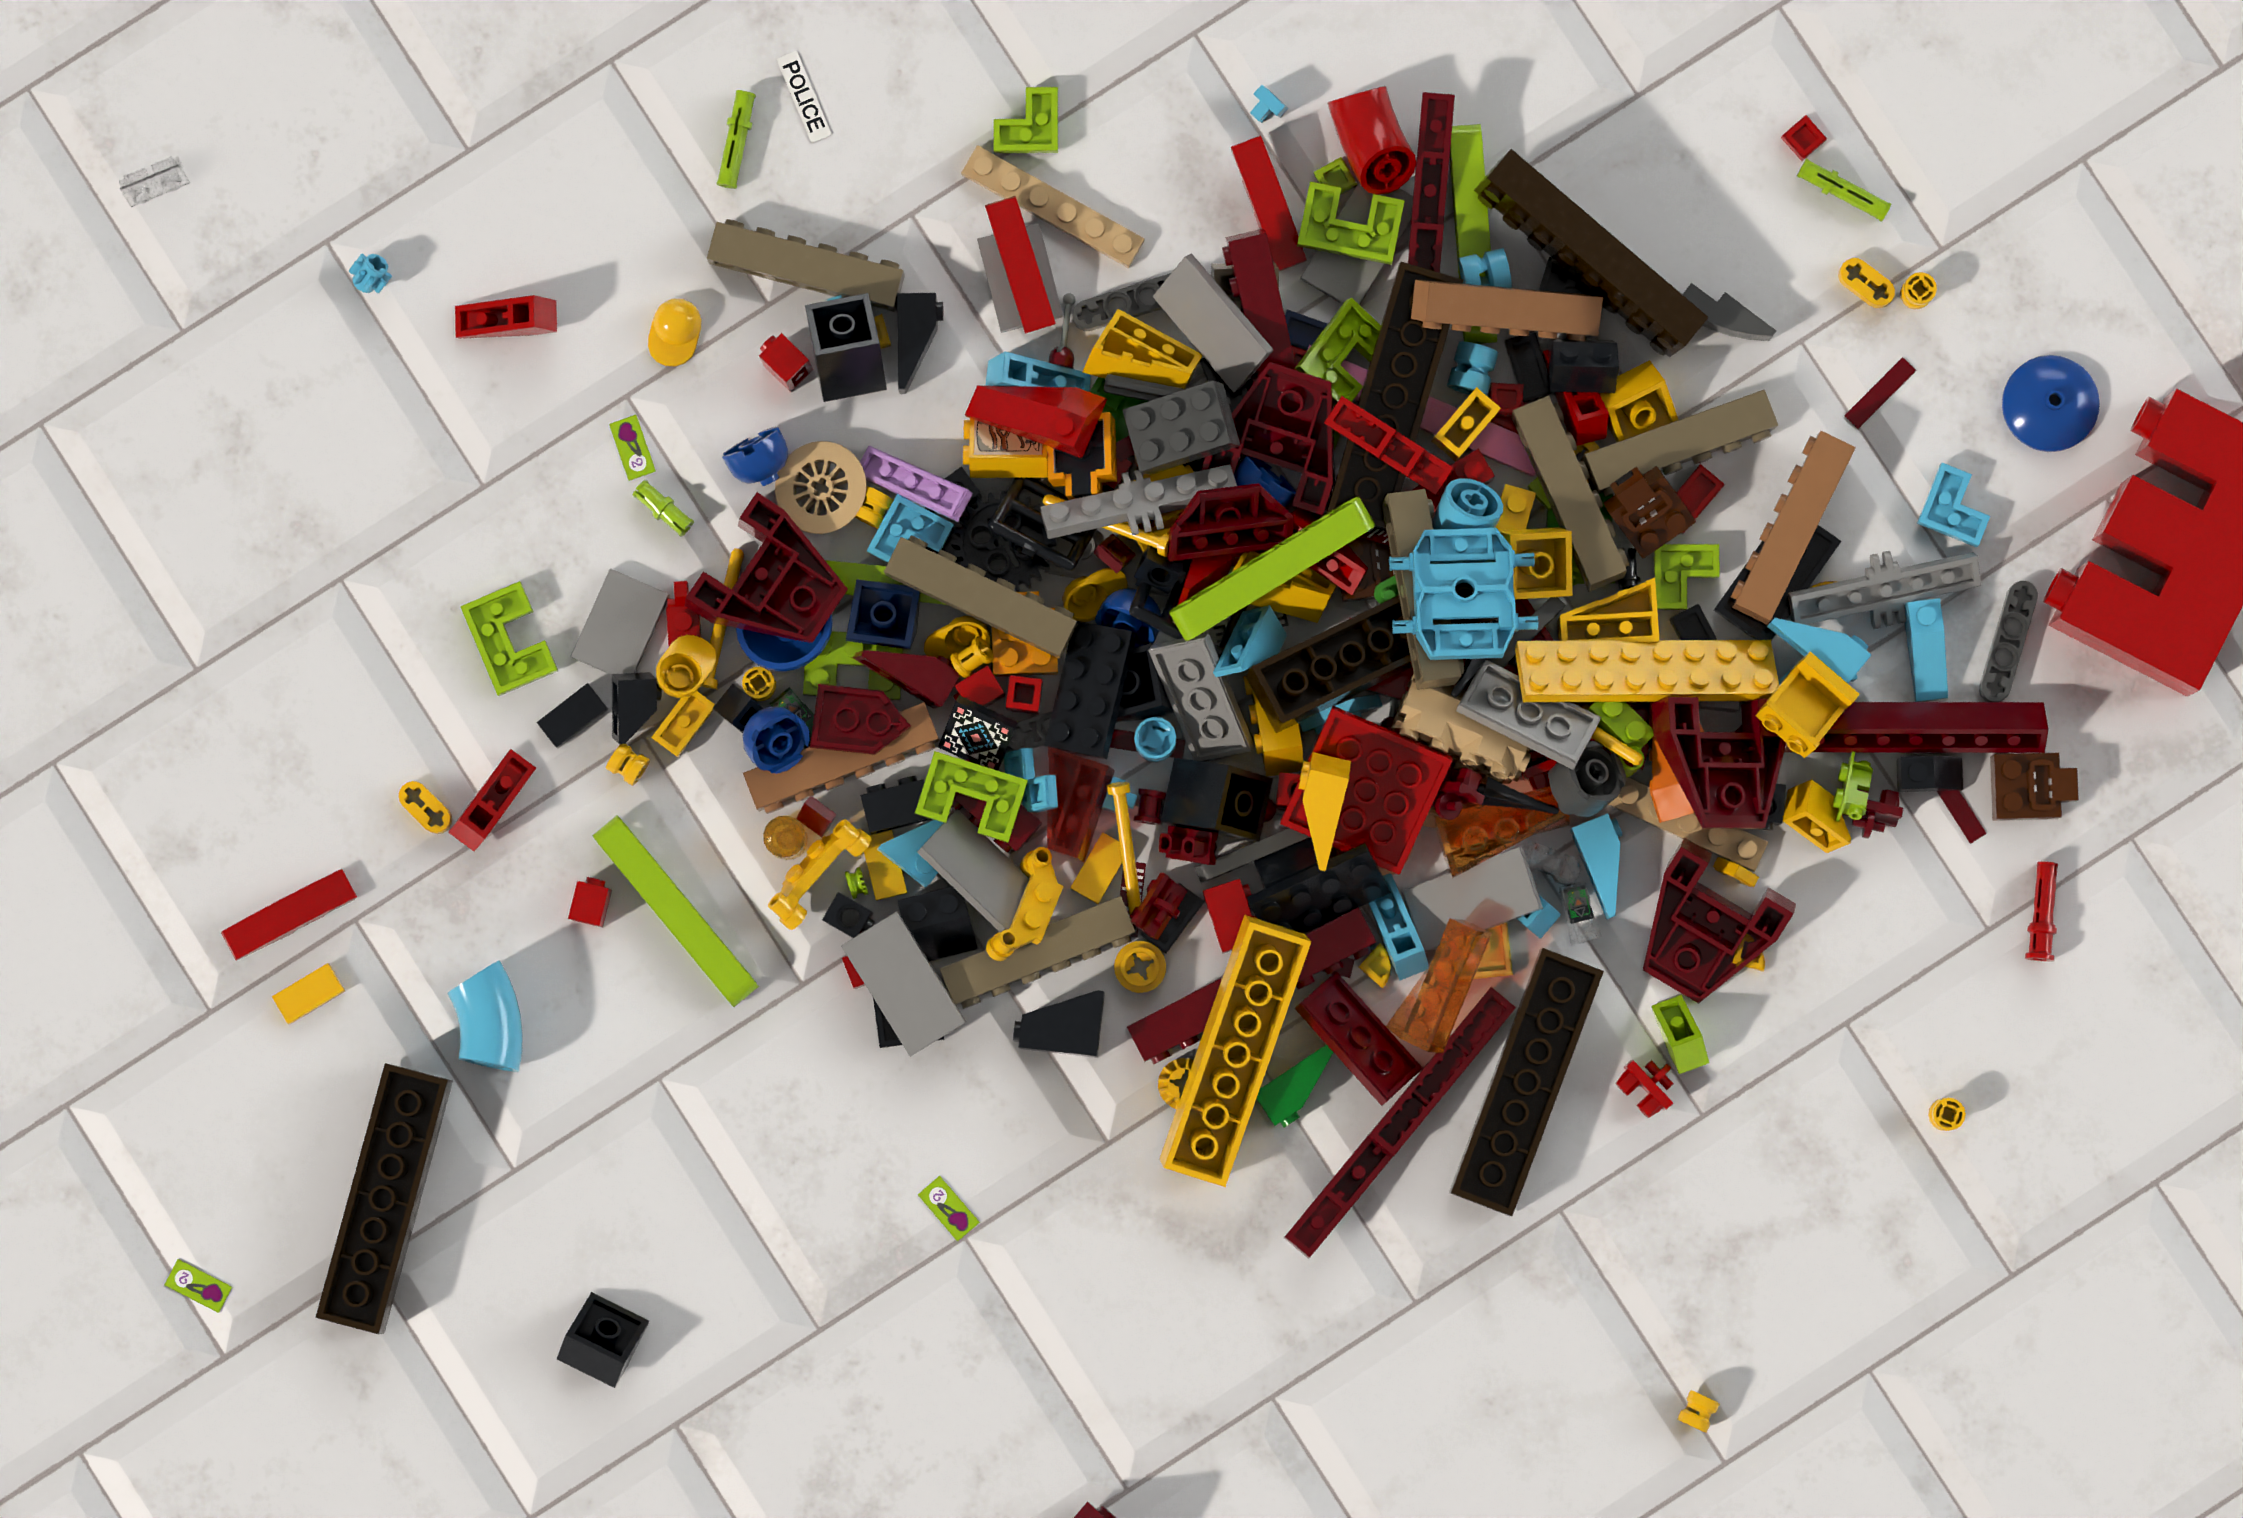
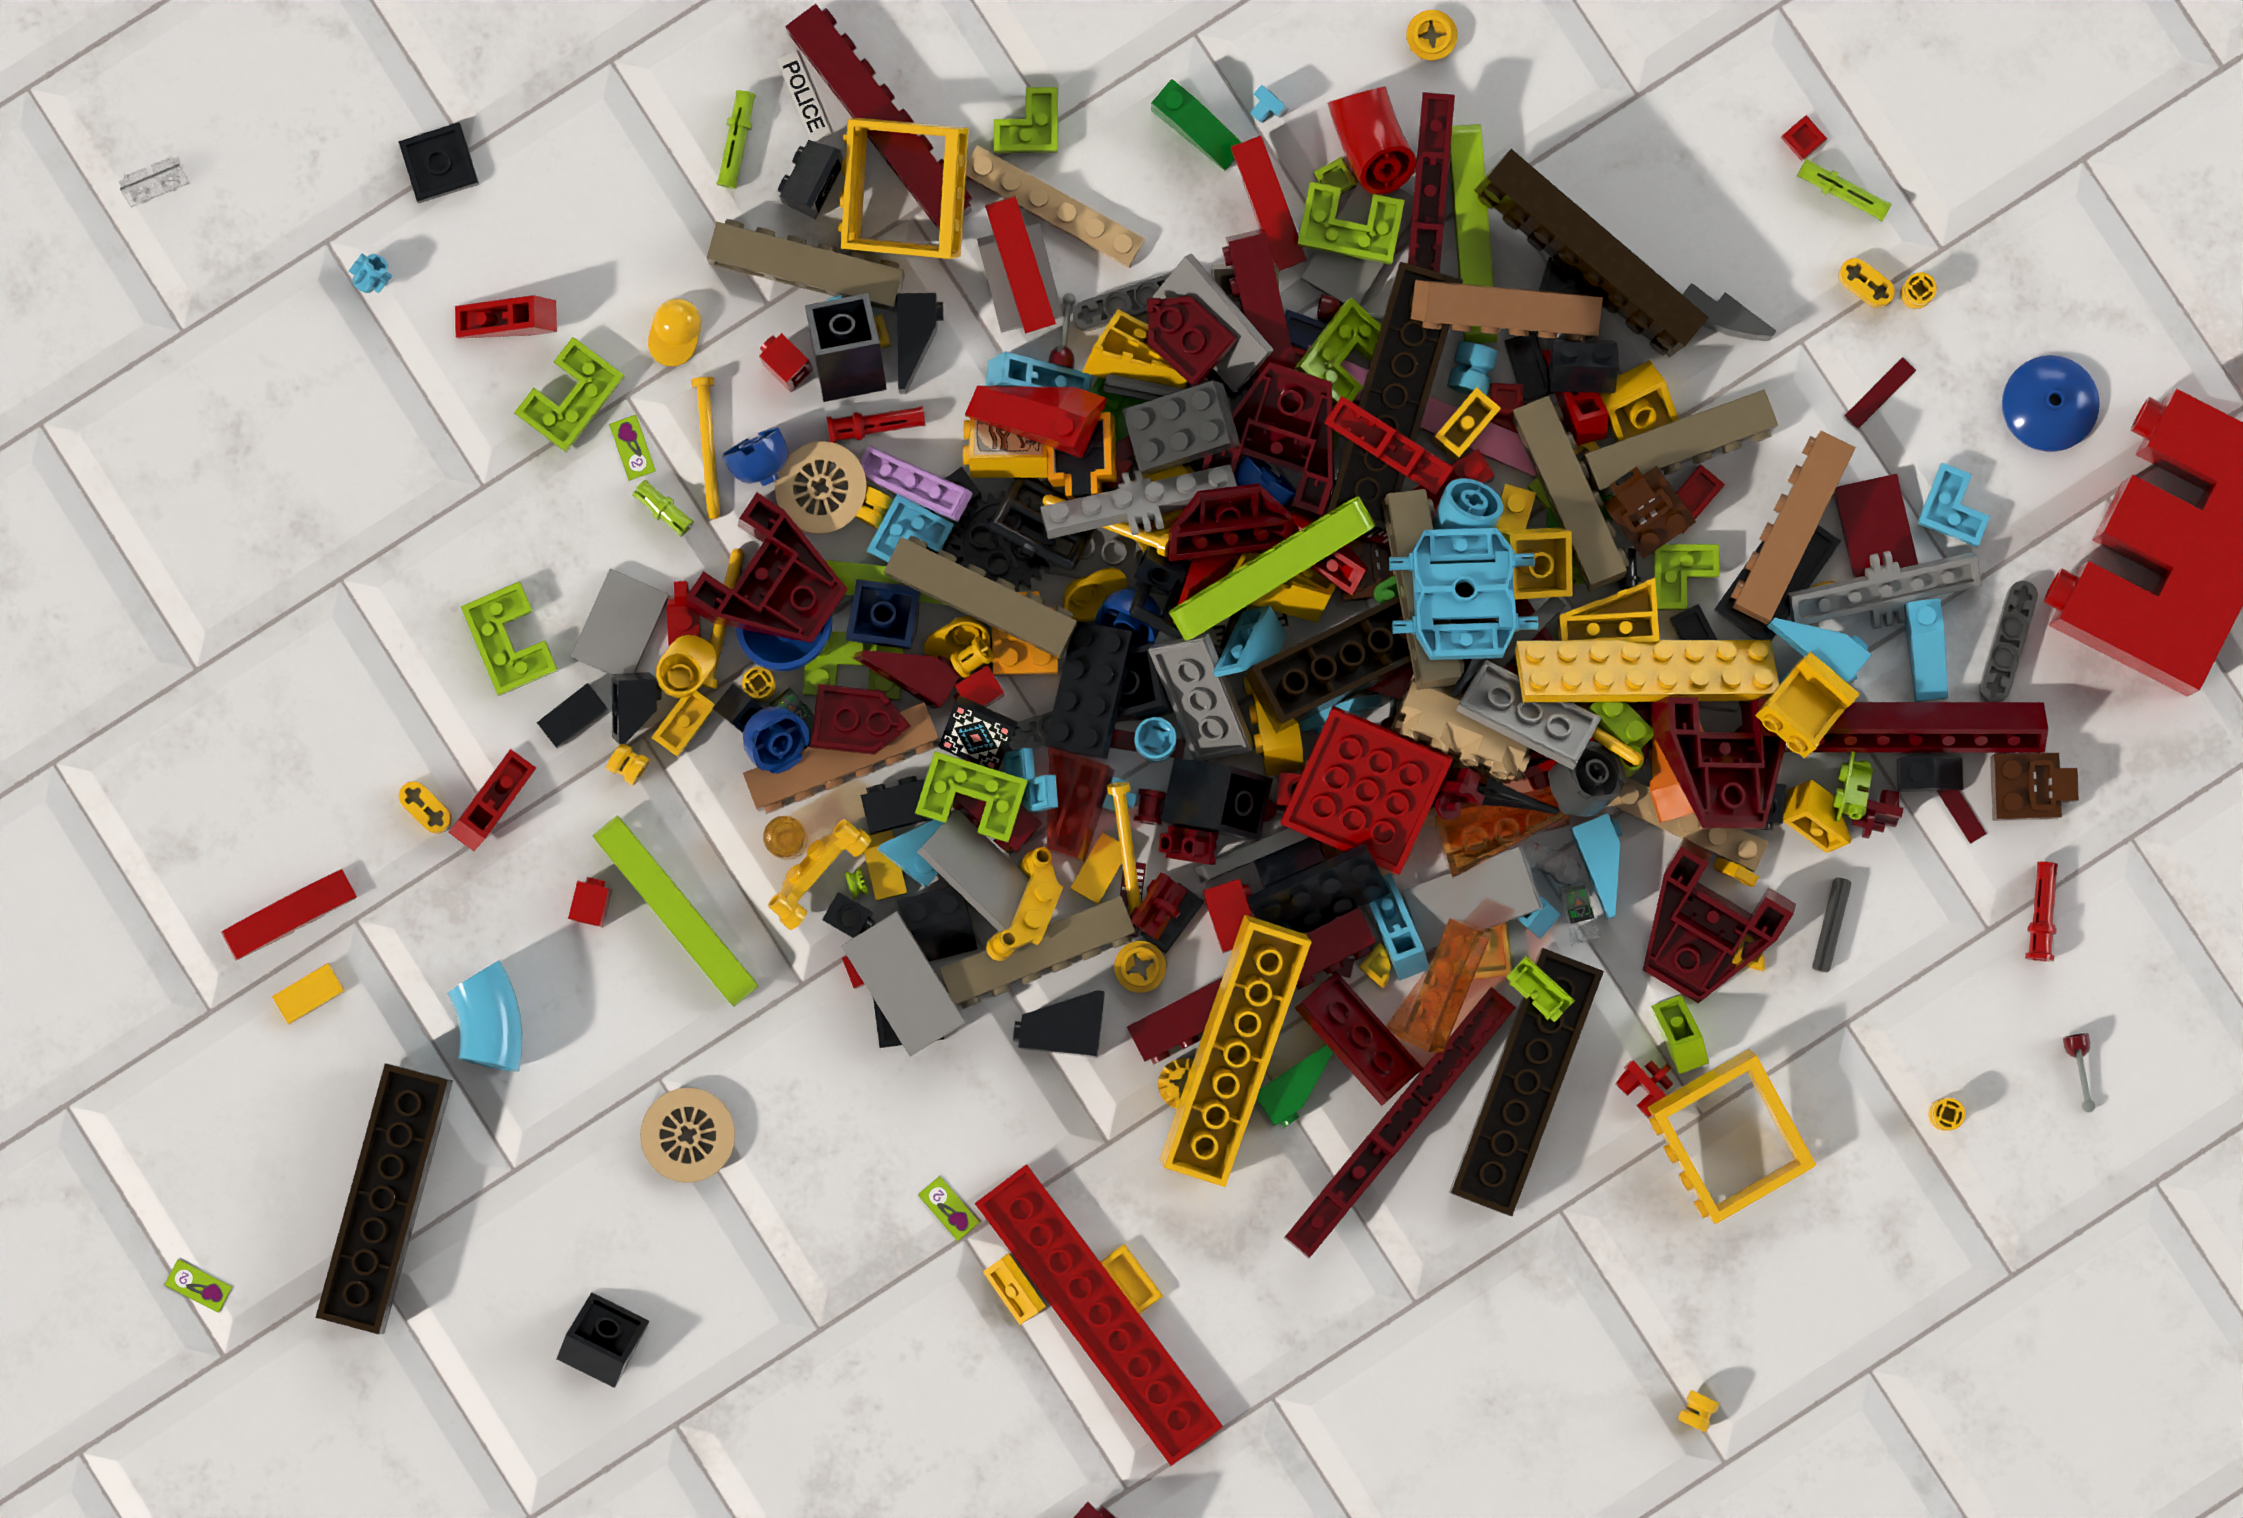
dark red tile [796,795,836,838] -> none
red brick [1006,675,1043,715] -> none
dark red tile [1093,534,1136,573] -> none
yellow slope [1298,752,1351,871] -> none
medium azure wheel [1458,248,1512,288] -> none
none -> black tile [398,122,480,204]
none -> lime plate [514,337,625,453]
none -> tan piece [640,1088,735,1183]
none -> yellow bar [691,377,720,520]
none -> black slope [778,140,843,219]
none -> dark red brick [785,3,973,231]
none -> red pin [826,406,926,443]
none -> yellow window [838,118,969,259]
none -> red plate [974,1164,1223,1466]
none -> yellow plate [983,1253,1046,1325]
none -> yellow tile [1100,1244,1163,1314]
none -> dark red tile [1147,296,1238,387]
none -> green slope [1151,79,1242,171]
none -> dark red hinge [1316,294,1383,322]
none -> yellow gear [1406,10,1458,62]
none -> lime hinge [1506,956,1575,1022]
none -> yellow window [1647,1049,1817,1224]
none -> dark grey axle [1812,877,1852,973]
none -> dark red tile [1834,474,1918,578]
none -> hinge [2063,1033,2095,1112]

